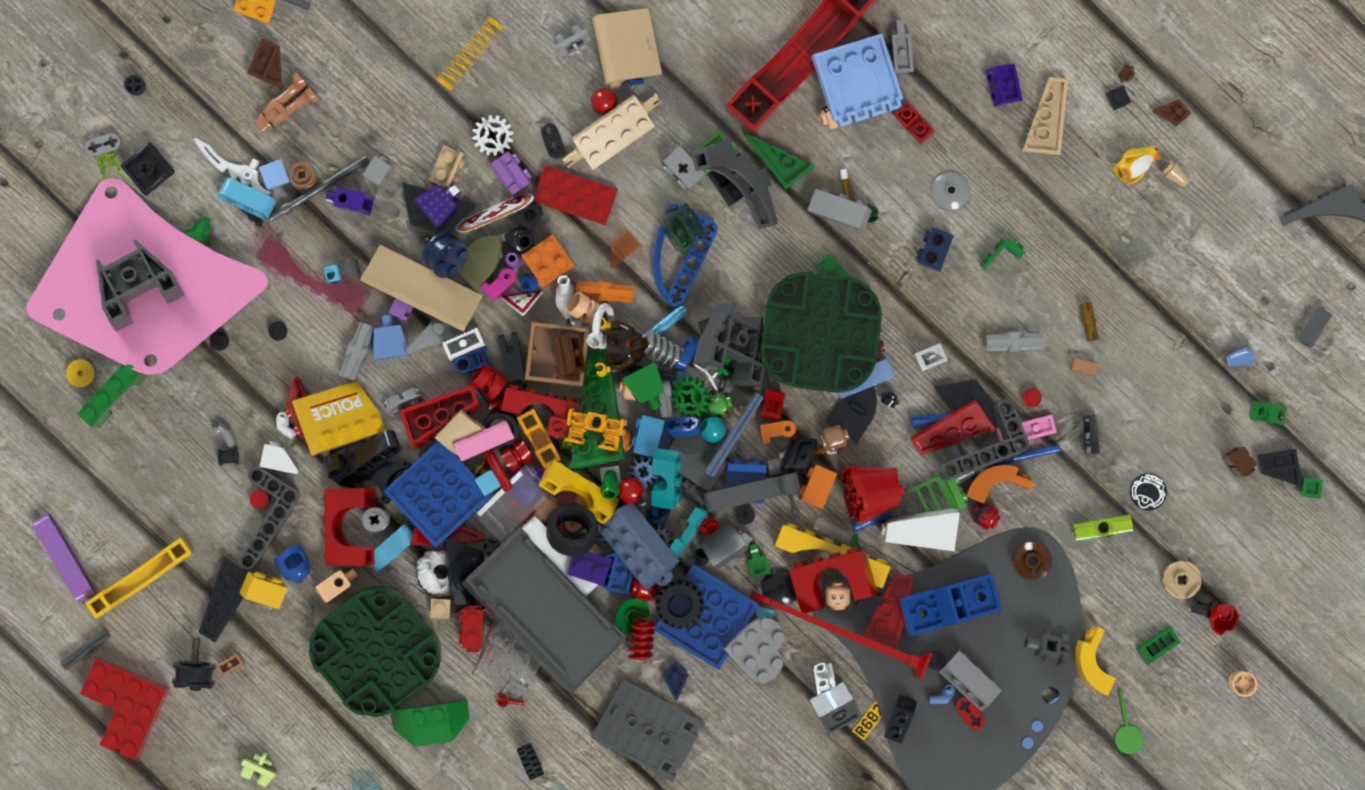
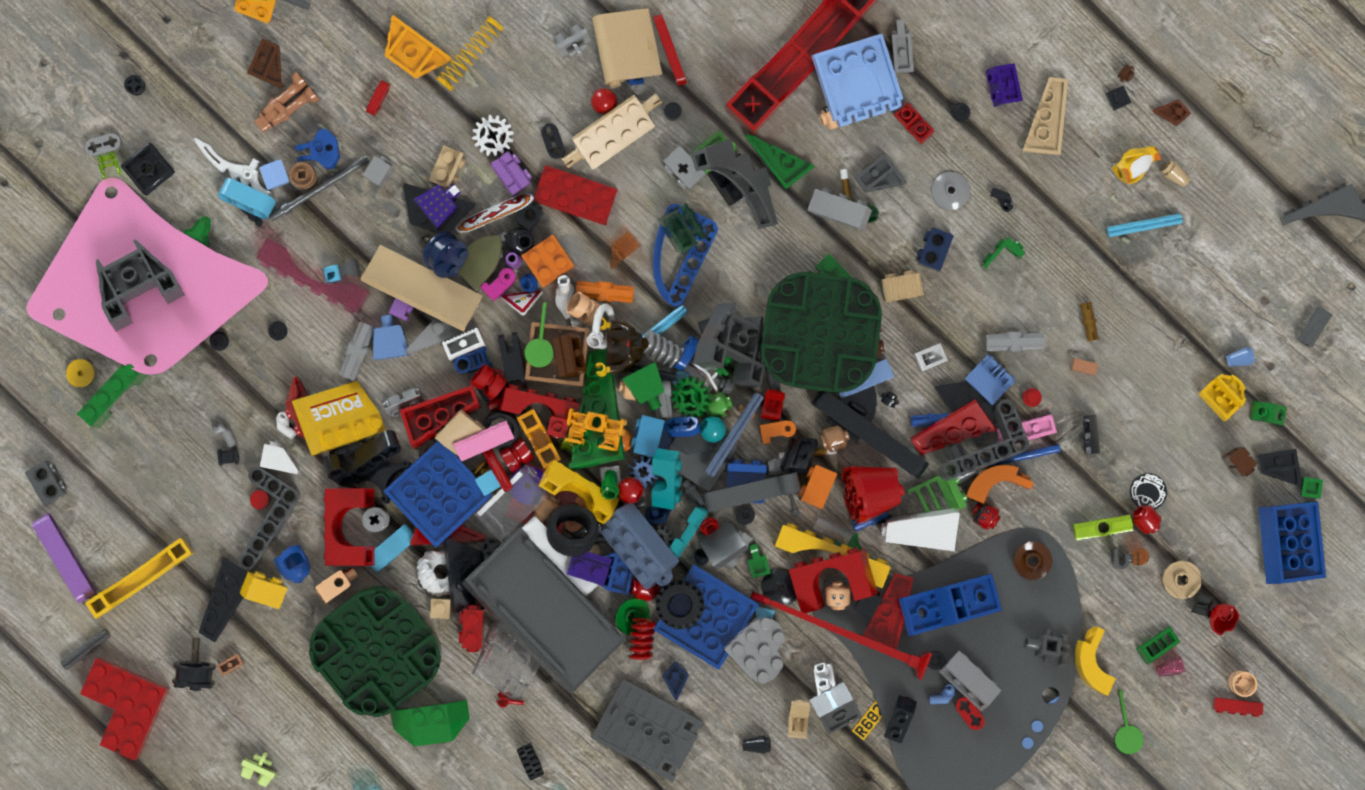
dark purple torso [326,187,375,216] -> none
none -> dark grey brick [25,461,67,506]
none -> blue hinge [295,129,340,170]
none -> red beam [366,80,391,116]
none -> light orange wing [384,15,452,79]
none -> bright green piece [525,302,554,368]
none -> red beam [653,14,687,87]
none -> black piece [664,102,681,121]
none -> black cone [742,735,771,754]
none -> tan bracket [787,700,811,739]
none -> black beam [811,391,929,480]
none -> dark grey wing [854,154,907,193]
none -> tan brick [881,270,924,303]
none -> black plate [951,103,970,122]
none -> medium blue hinge [965,354,1016,405]
none -> black arm [990,187,1013,212]
none -> medium azure axle [1107,213,1183,237]
none -> leg [1111,547,1149,569]
none -> red head [1133,505,1161,534]
none -> clear pink cone [1156,656,1186,677]
none -> yellow slope [1198,374,1246,422]
none -> red piece [1213,697,1264,717]
none -> blue slope [1258,501,1326,584]

